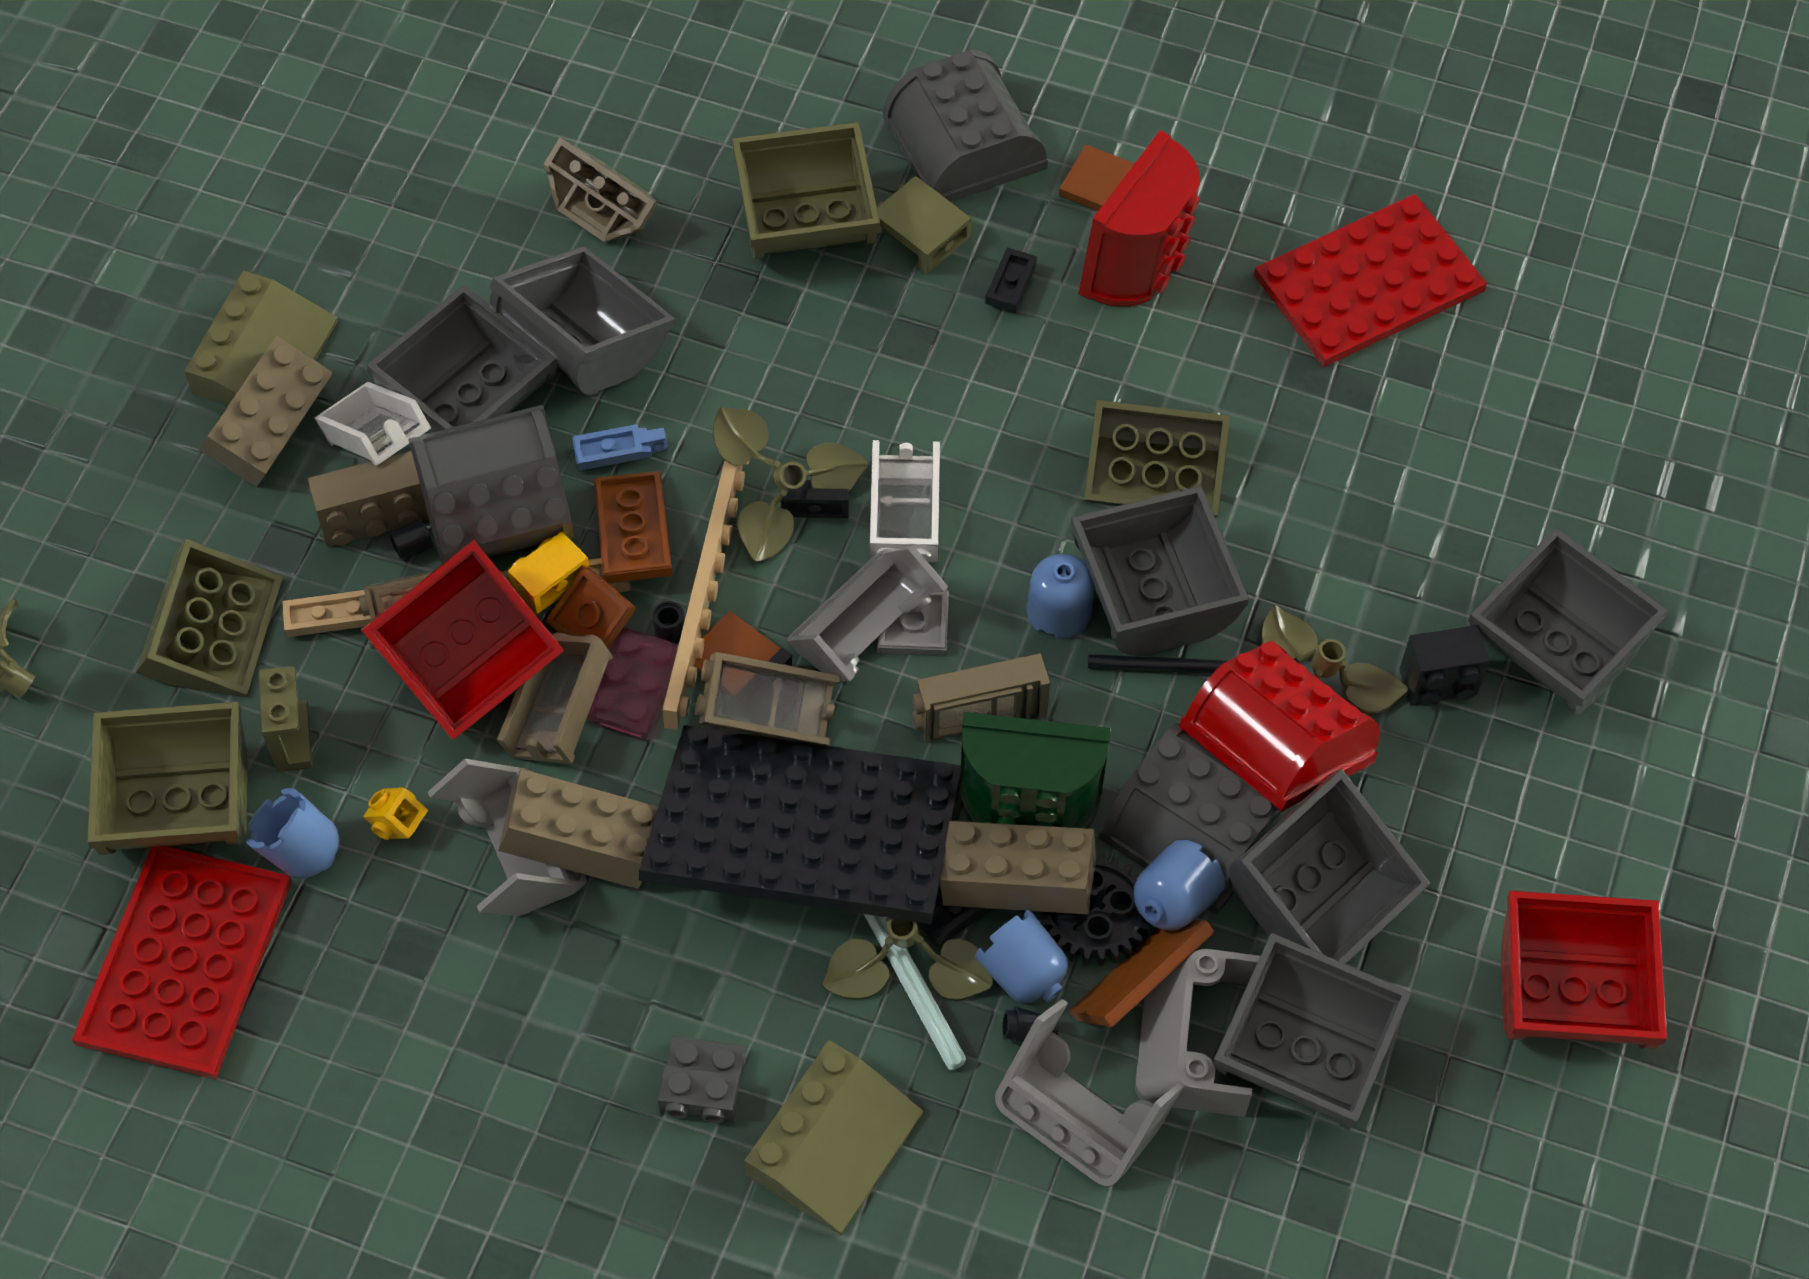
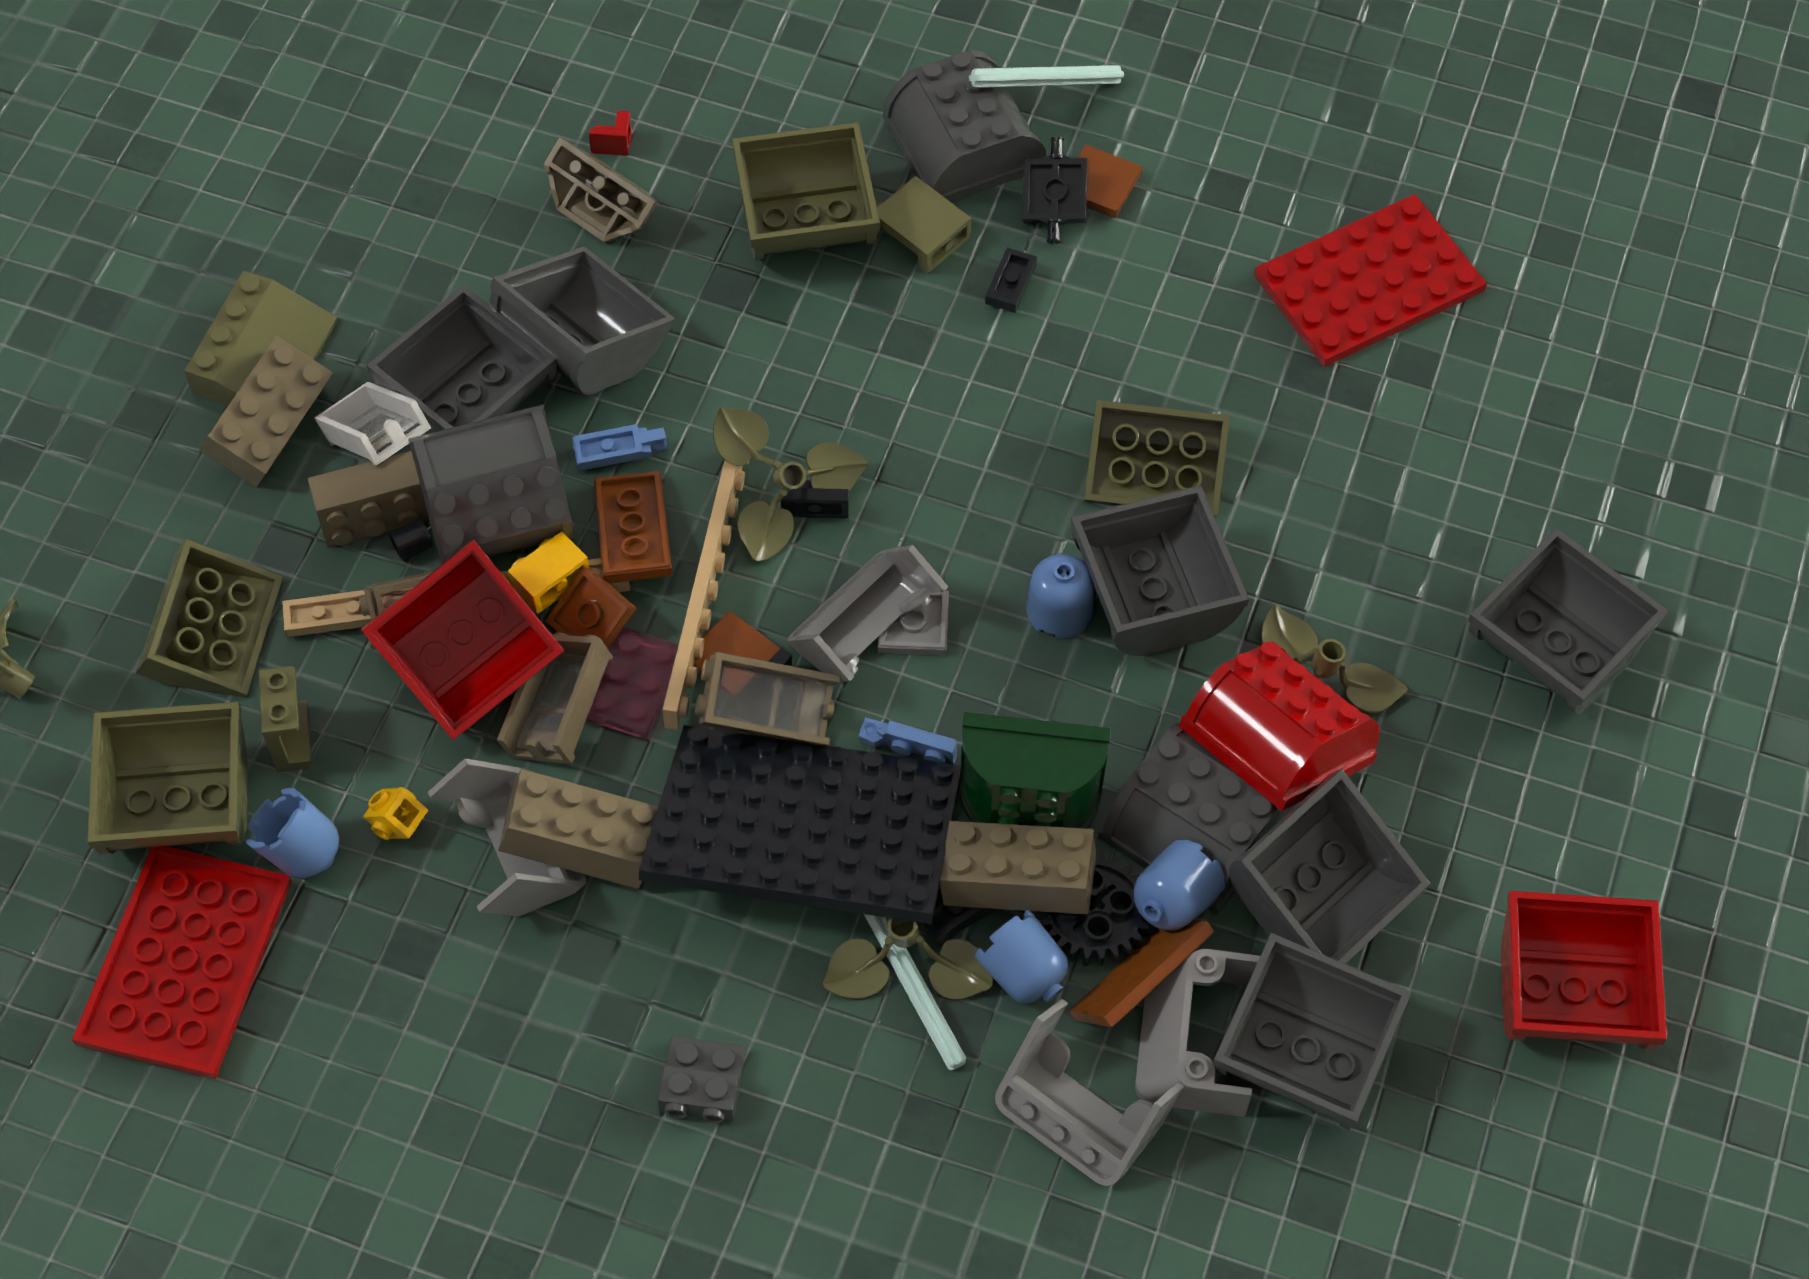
black beam [652,601,685,645] -> none
olive slope [744,1040,924,1235] -> none
clear door [870,440,940,563] -> none
dark tan door [911,653,1050,743] -> none
black cone [1002,1007,1059,1044] -> none
red container [1078,130,1200,307] -> none
black bar [1088,654,1229,674] -> none
black brick [1399,625,1489,706] -> none
none -> red panel [589,111,632,156]
none -> medium blue hinge [859,717,957,764]
none -> light aqua axle [969,65,1124,88]
none -> black plate [1022,137,1089,244]

